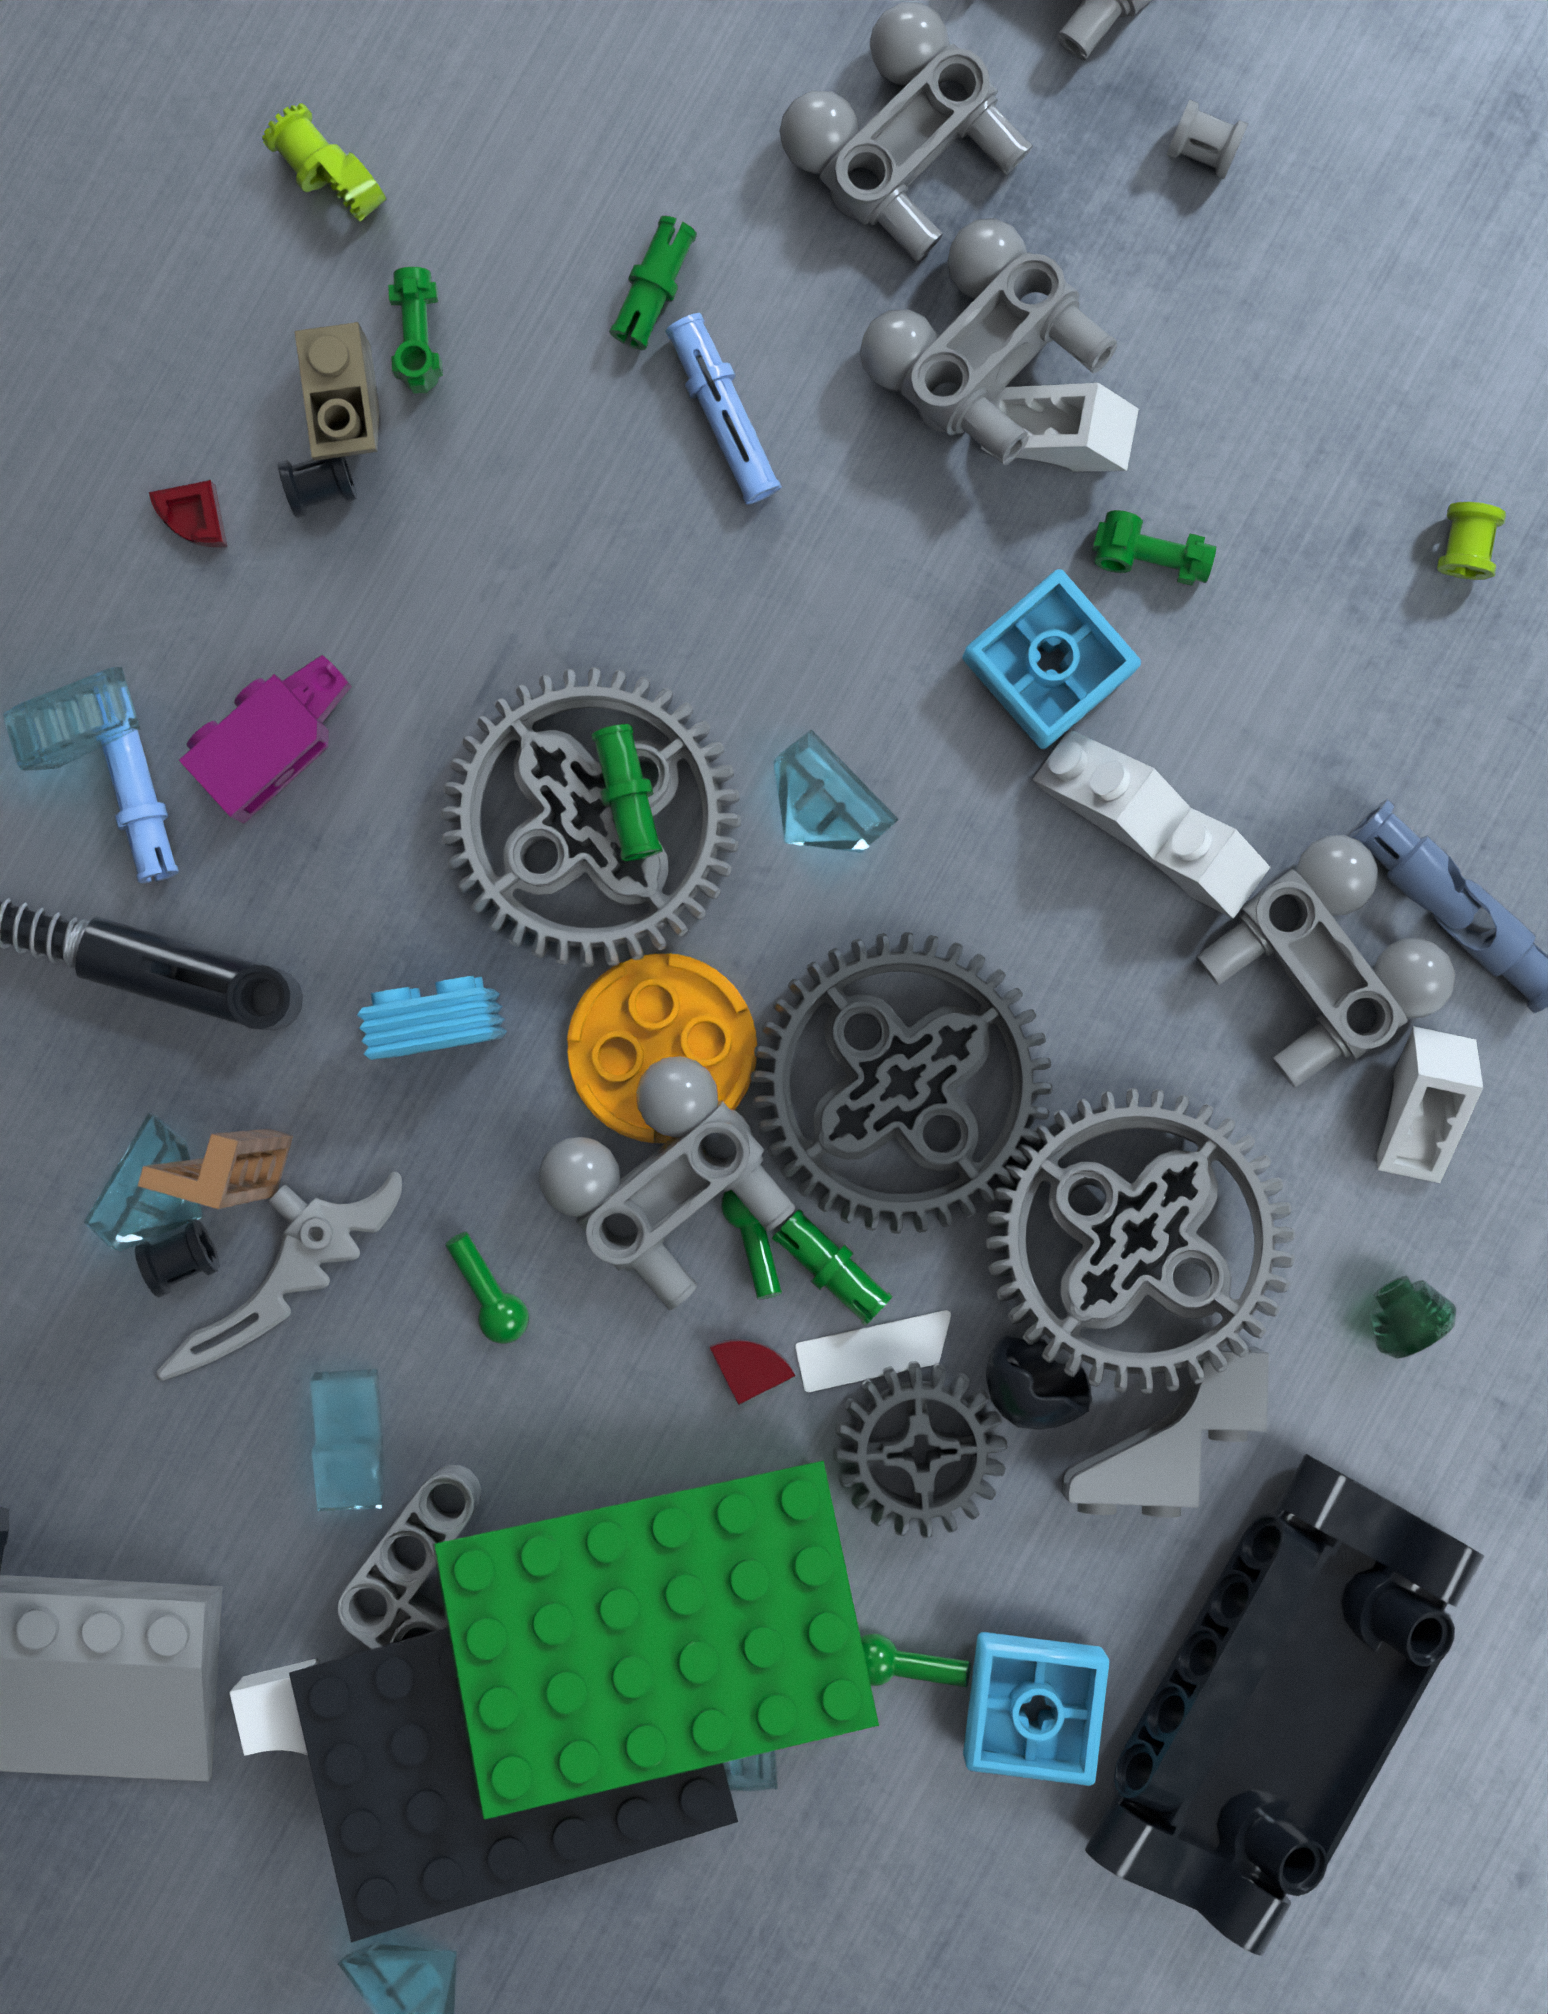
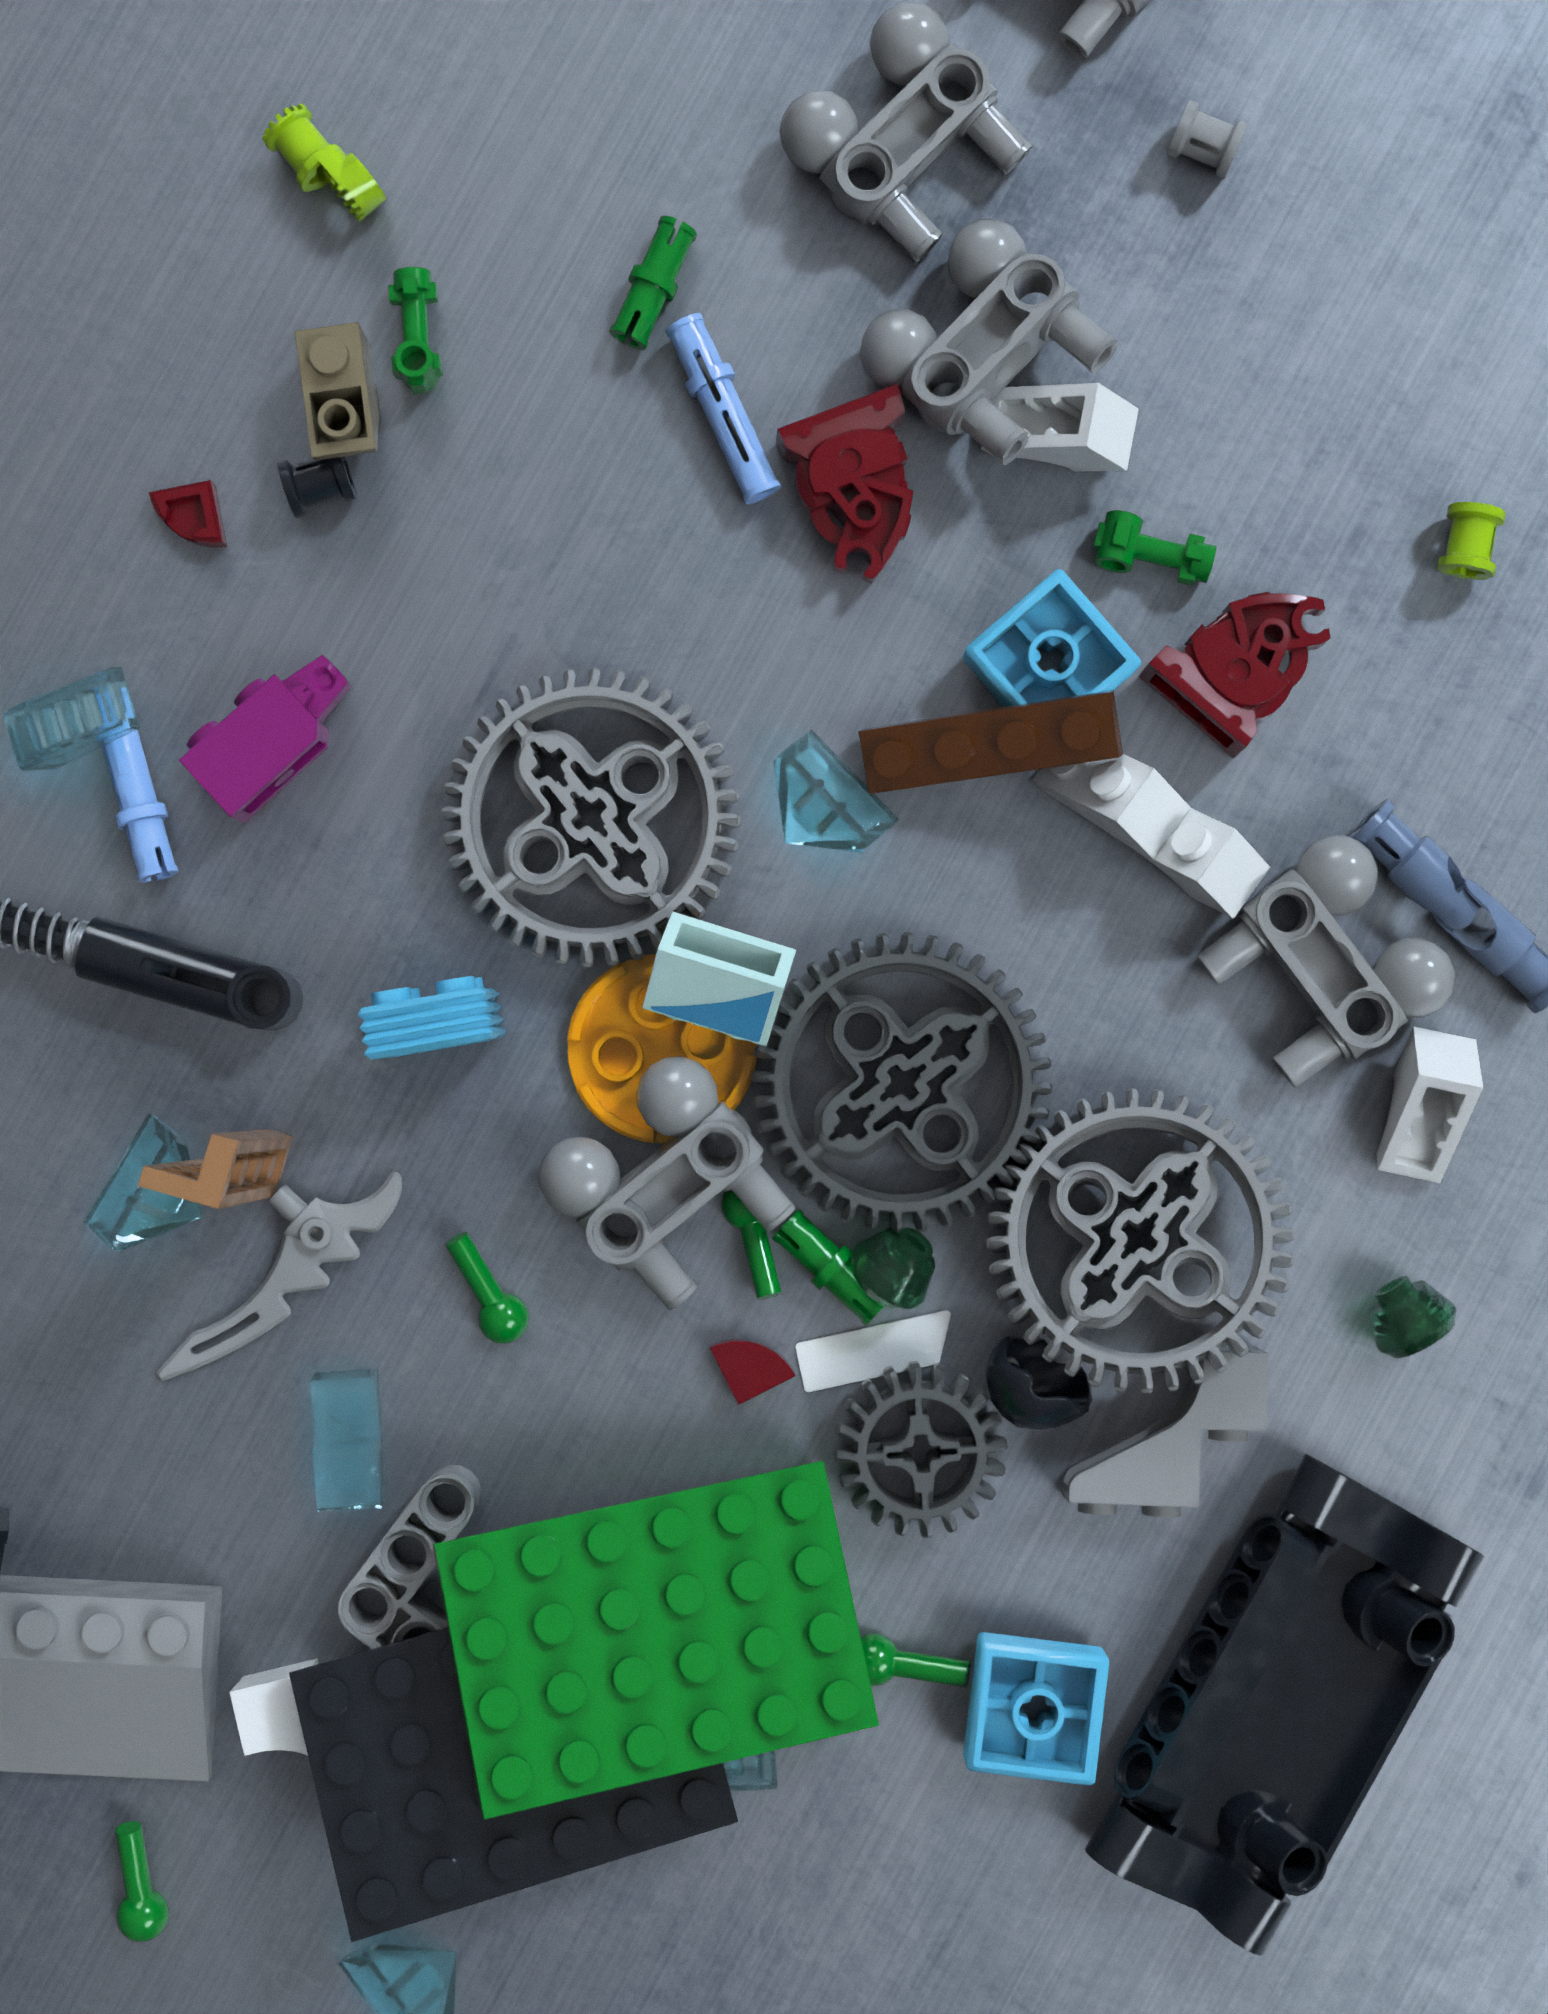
black bush [135,1219,220,1298] -> none
green pin [591,724,663,861] -> none
none -> green bar [115,1821,169,1942]
none -> light aqua brick [643,911,796,1046]
none -> dark red piece [775,384,913,583]
none -> clear green cone [852,1227,935,1310]
none -> reddish brown plate [858,690,1123,794]
none -> dark red piece [1138,592,1331,758]

